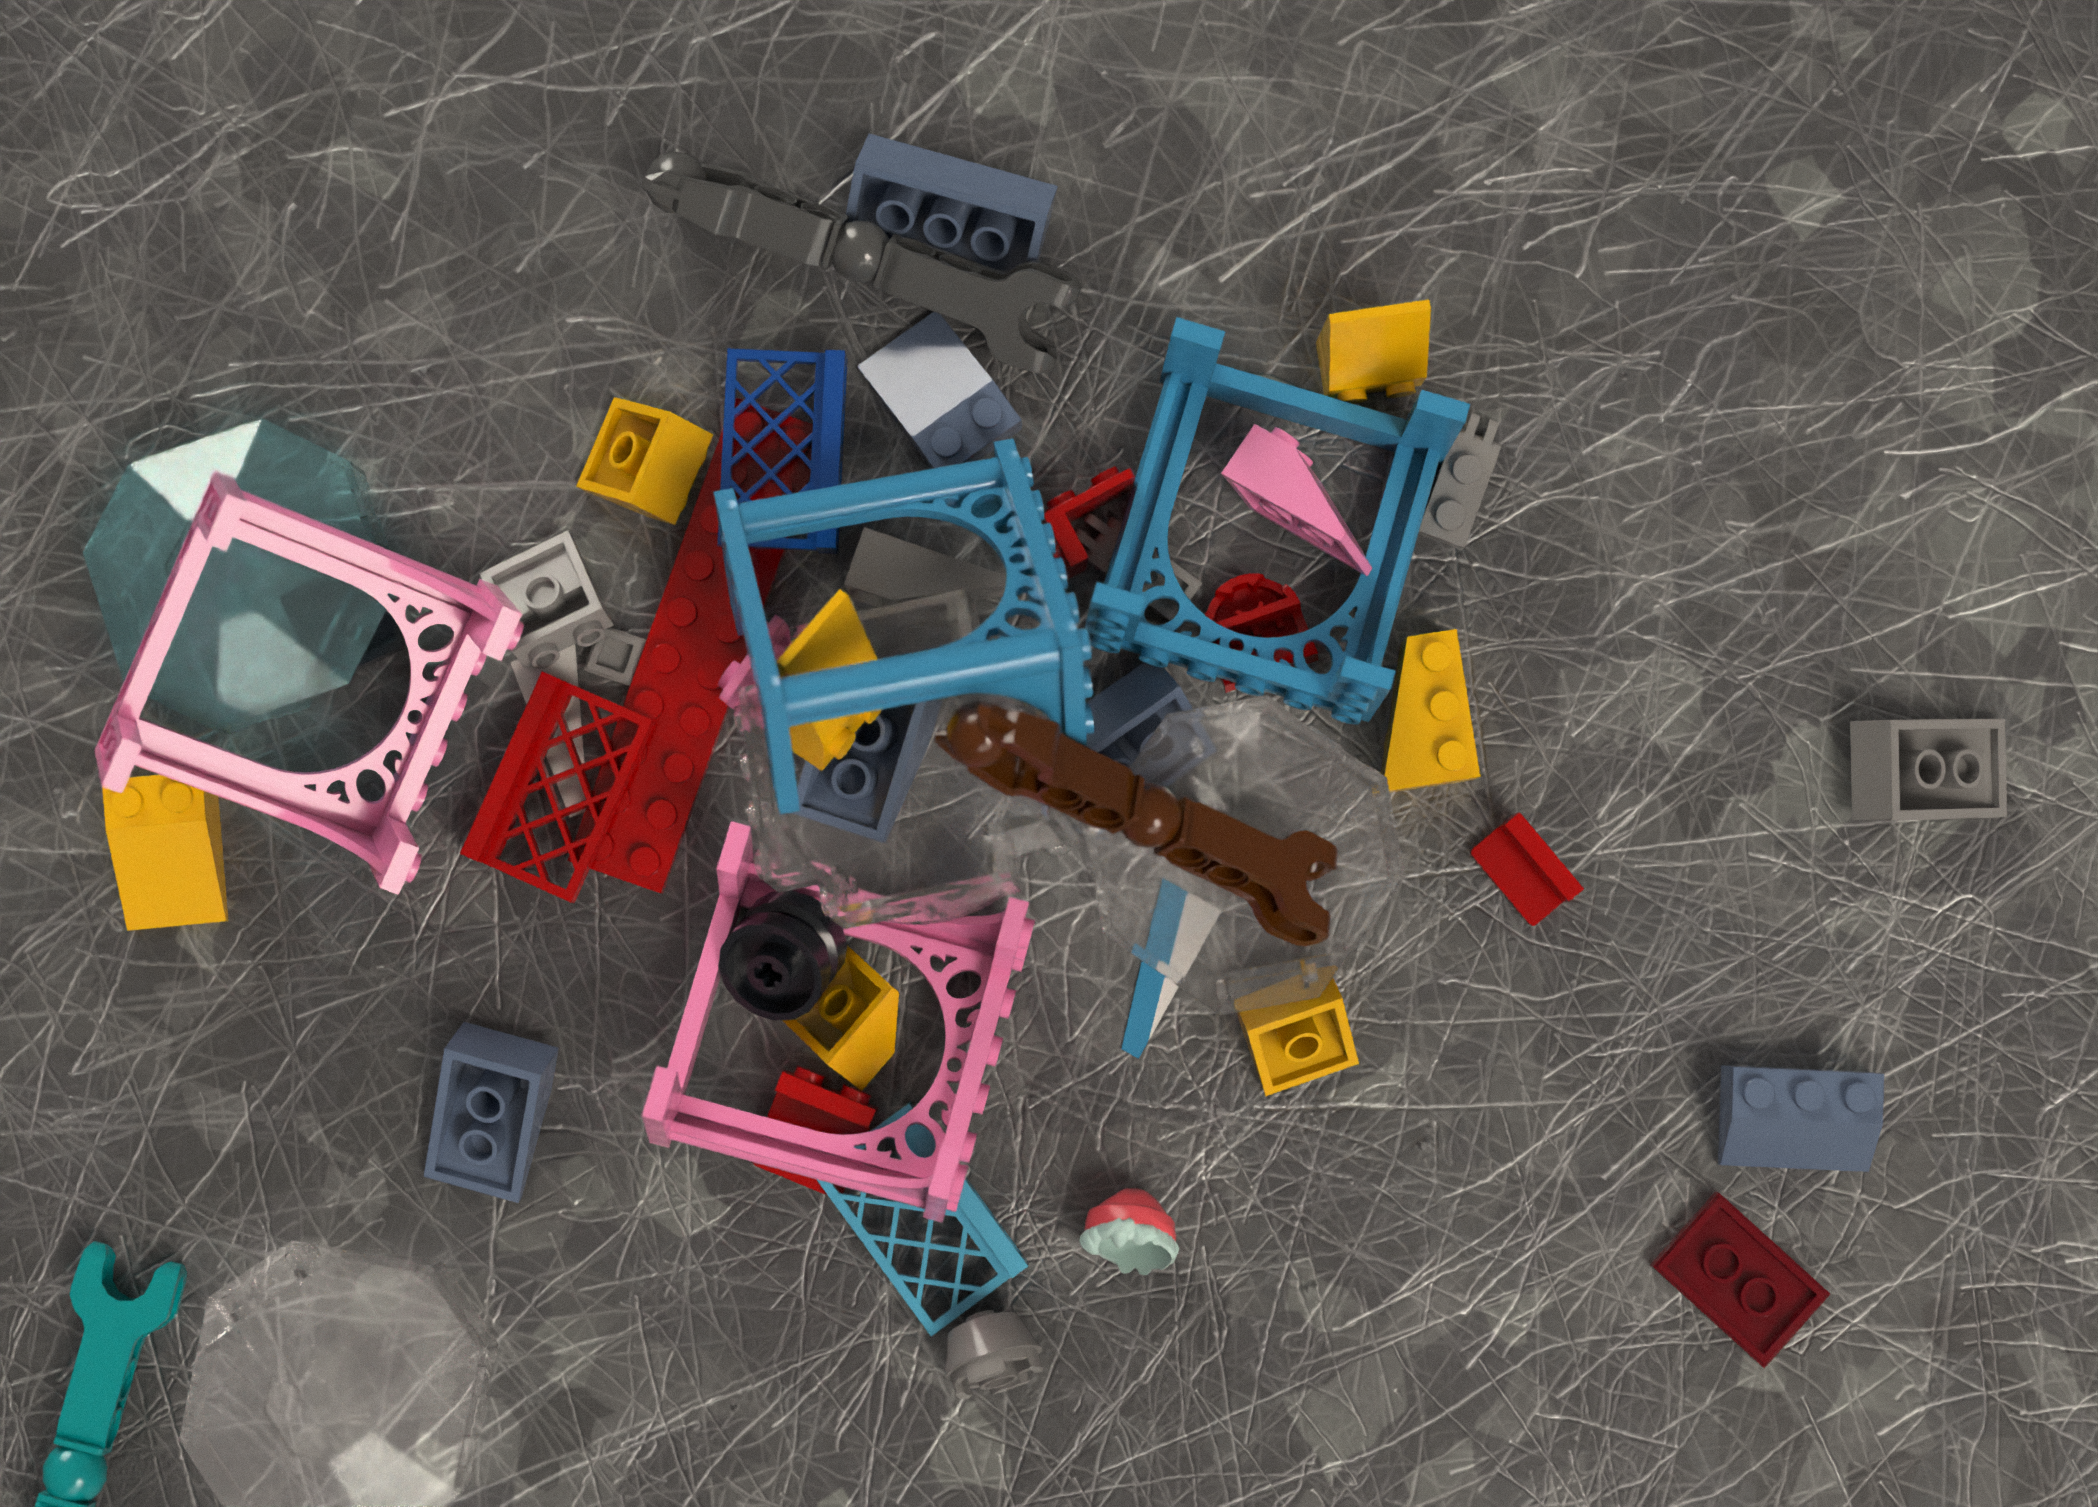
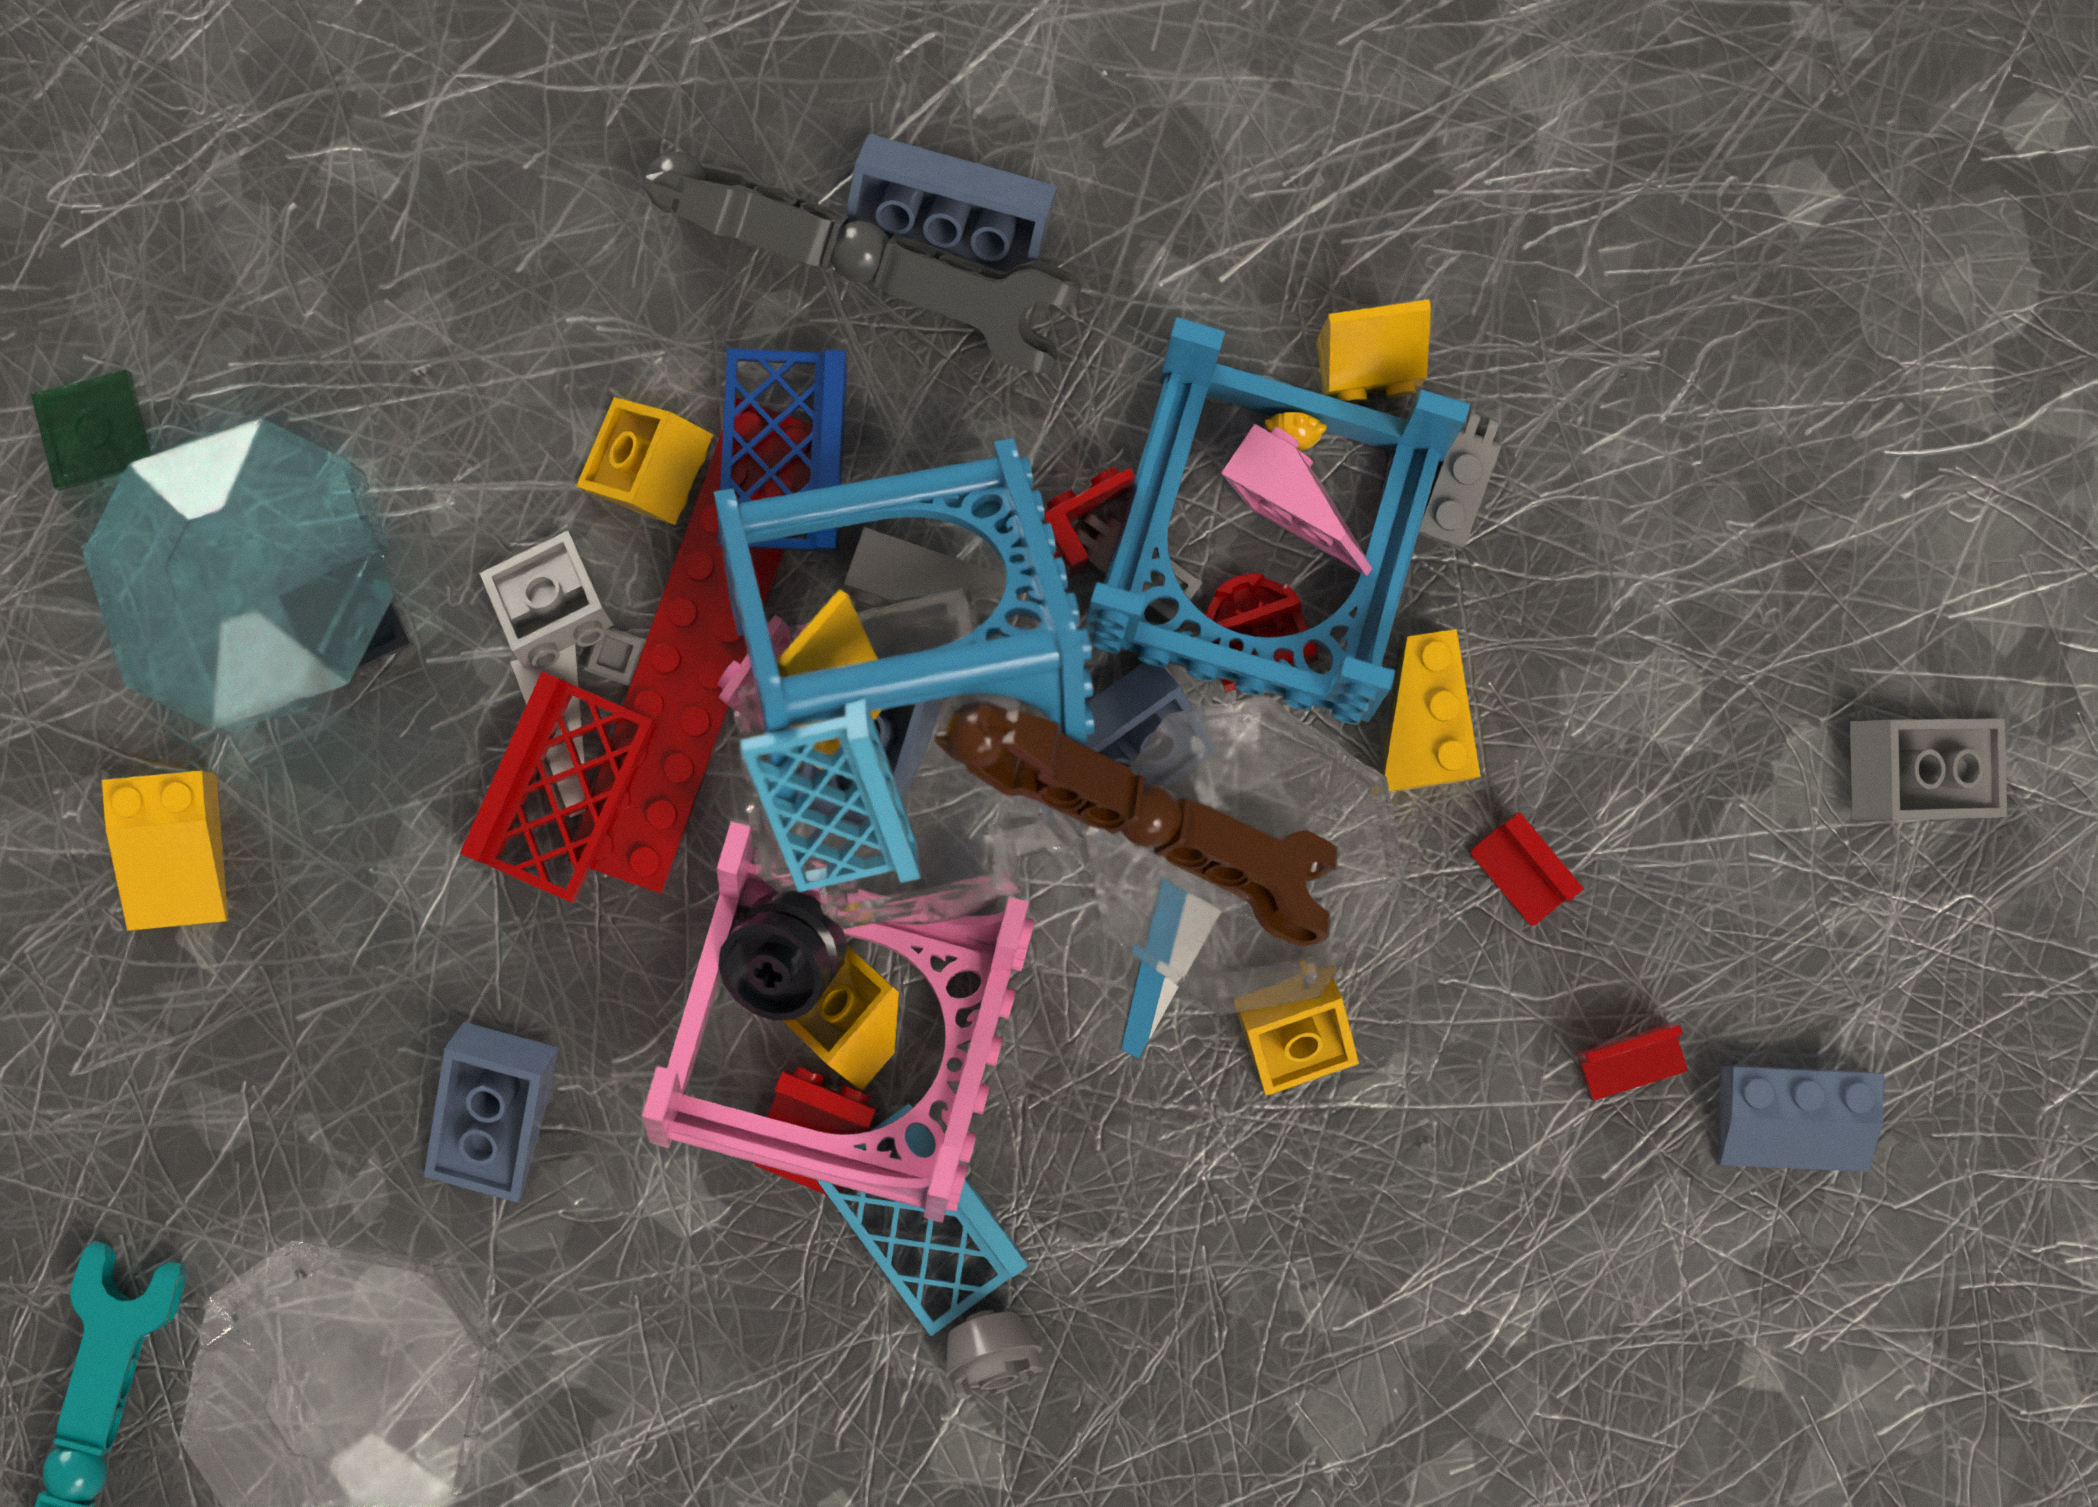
bright pink arch [95,470,524,895] -> none
sand blue slope [857,312,1022,469] -> none
light aqua hair [1079,1188,1179,1275] -> none
dark red tile [1650,1191,1830,1368] -> none
none -> clear green tile [31,369,154,491]
none -> medium azure fence [741,698,921,892]
none -> yellow animal [1265,412,1327,451]
none -> red panel [1576,1023,1688,1101]

